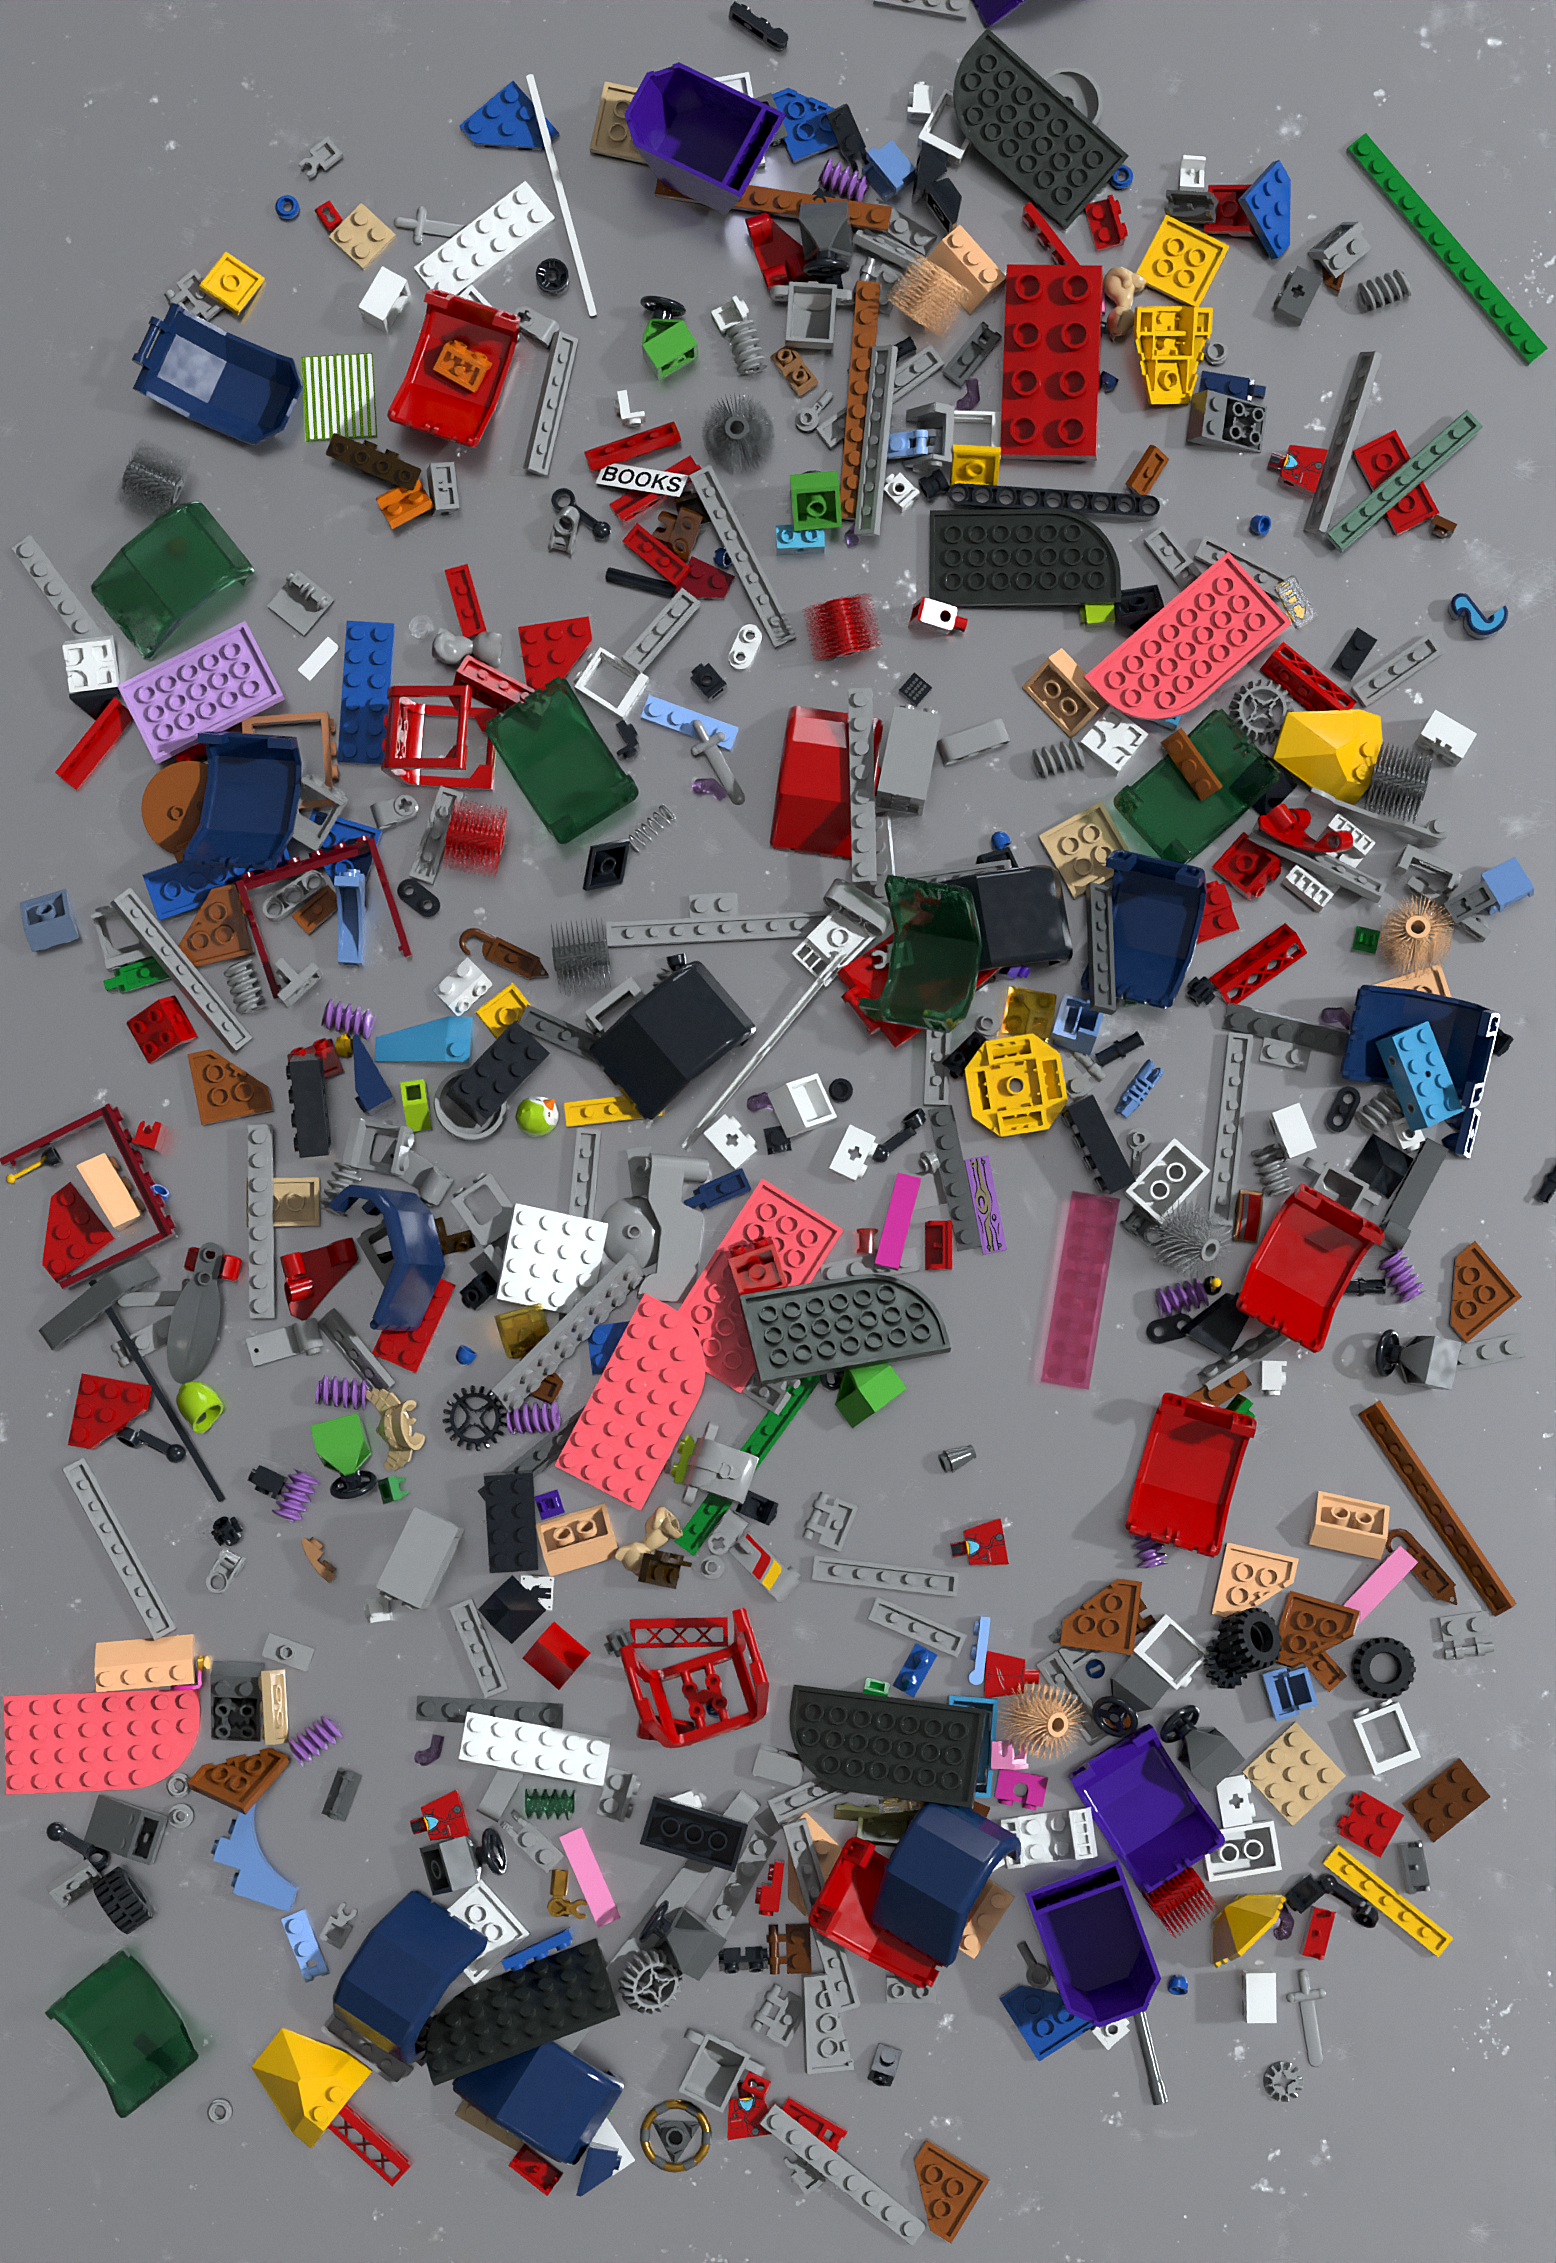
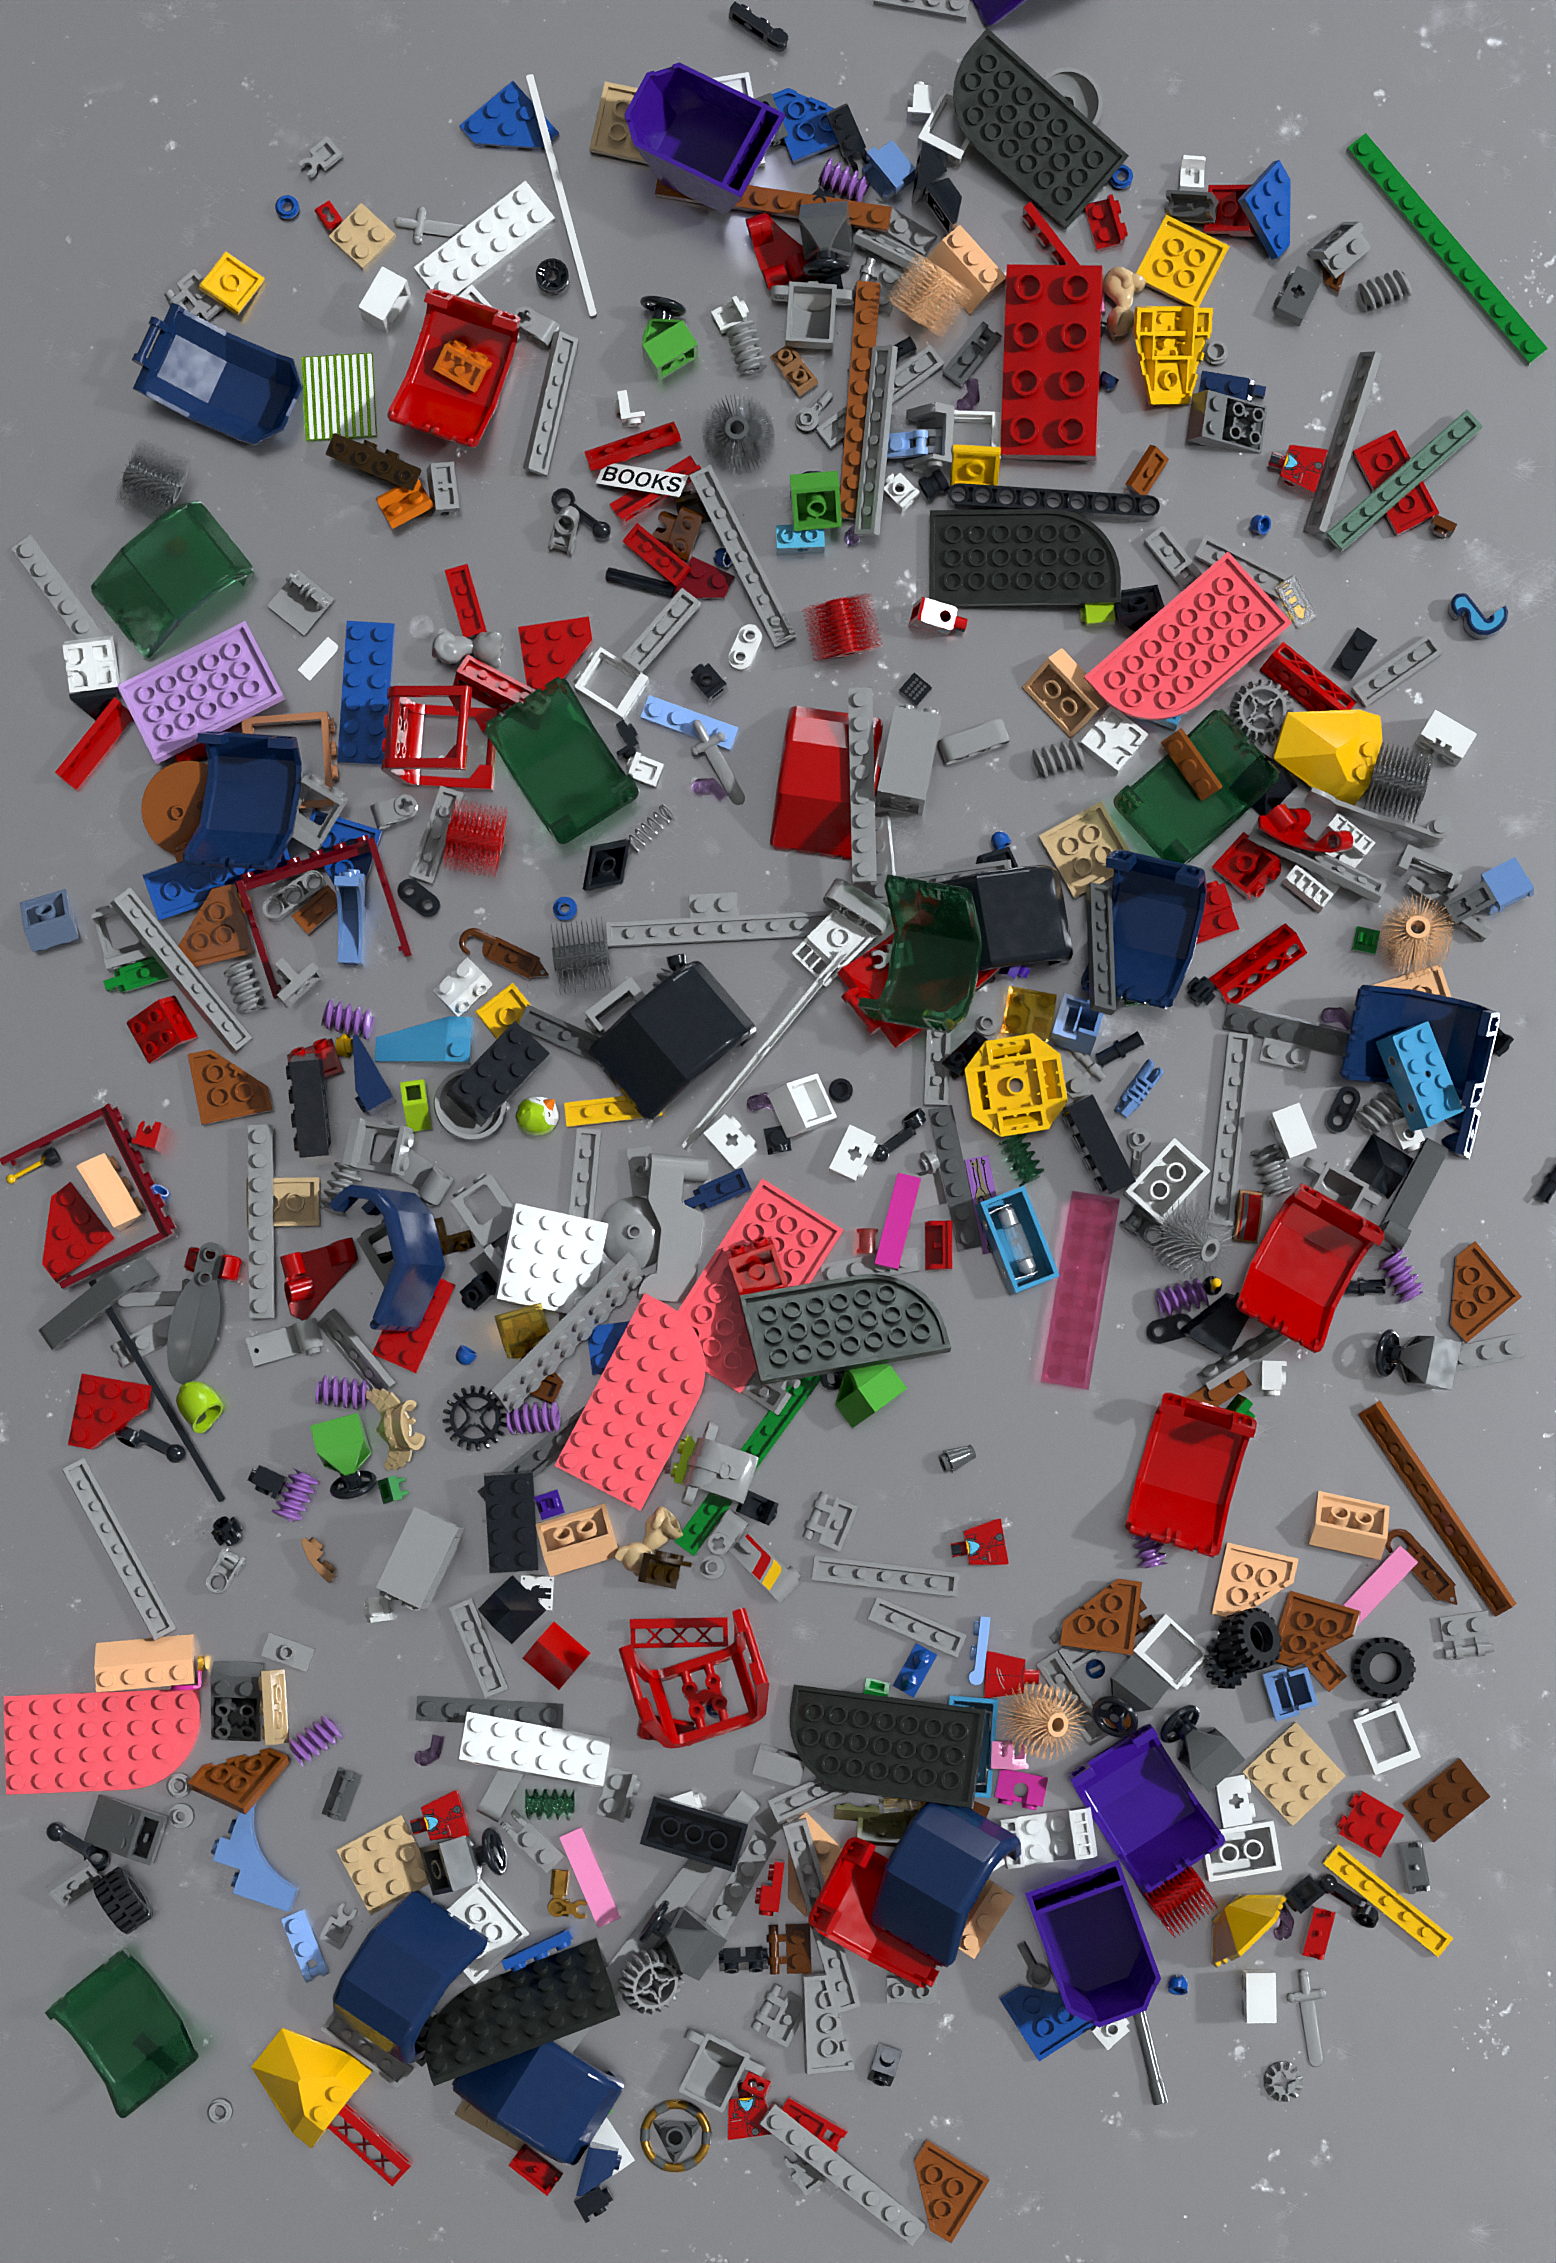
dark grey gear [604,1628,634,1658] -> none
none -> tan plate [336,1815,429,1915]
none -> blue plate [553,897,577,921]
none -> black brick [574,2184,614,2223]
none -> white bracket [626,752,664,788]
none -> dark azure piece [974,1185,1060,1295]
none -> clear green piece [997,1133,1045,1187]

